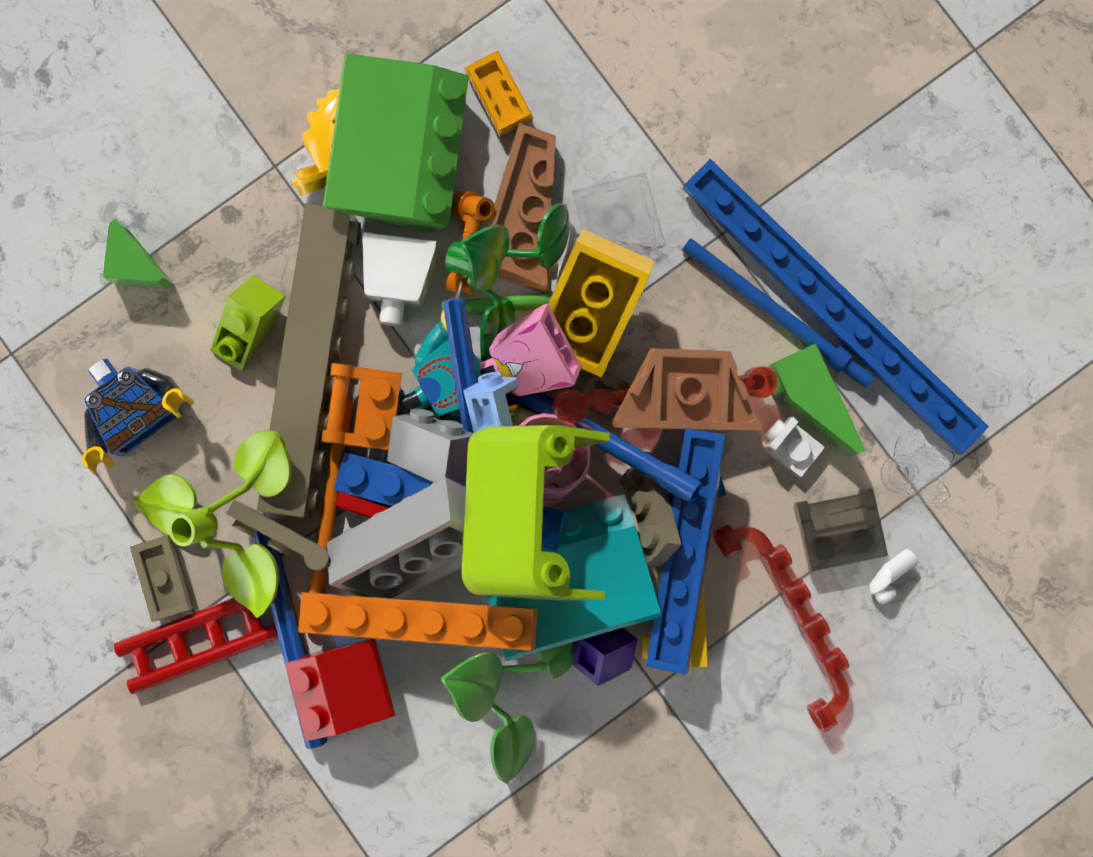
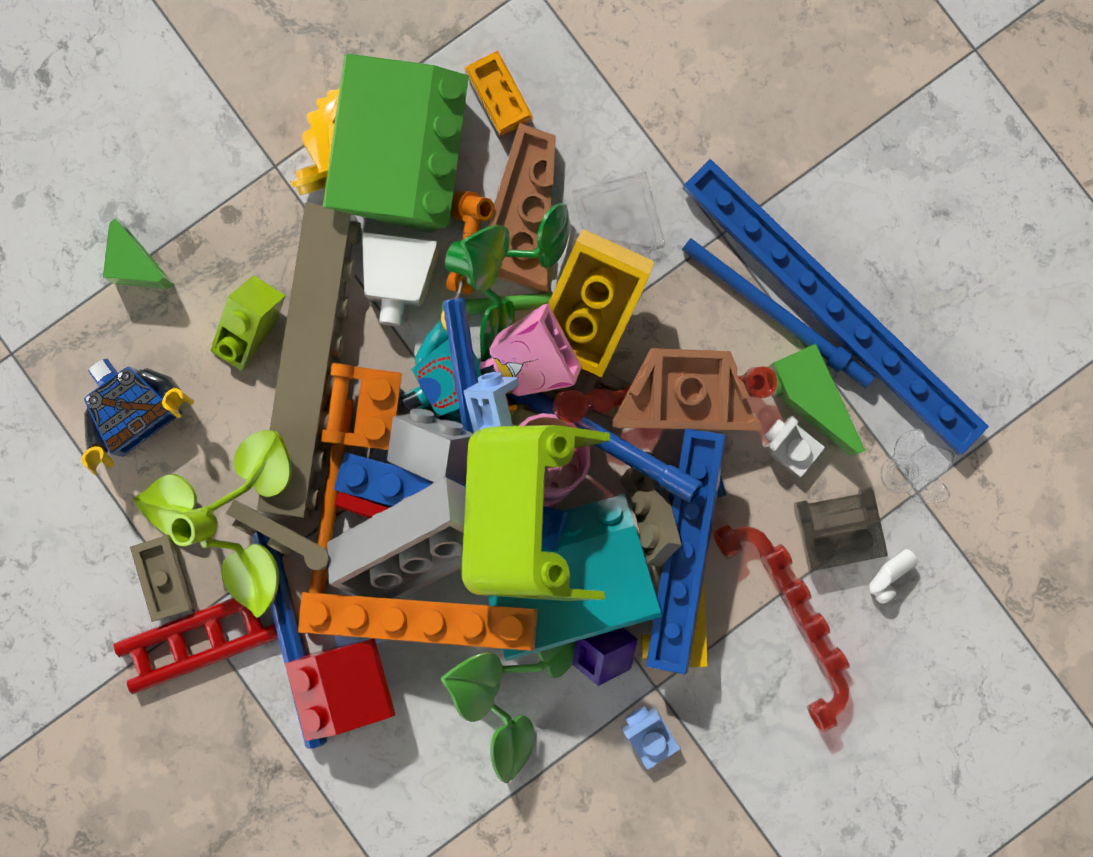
none -> light blue bracket [622,706,680,770]

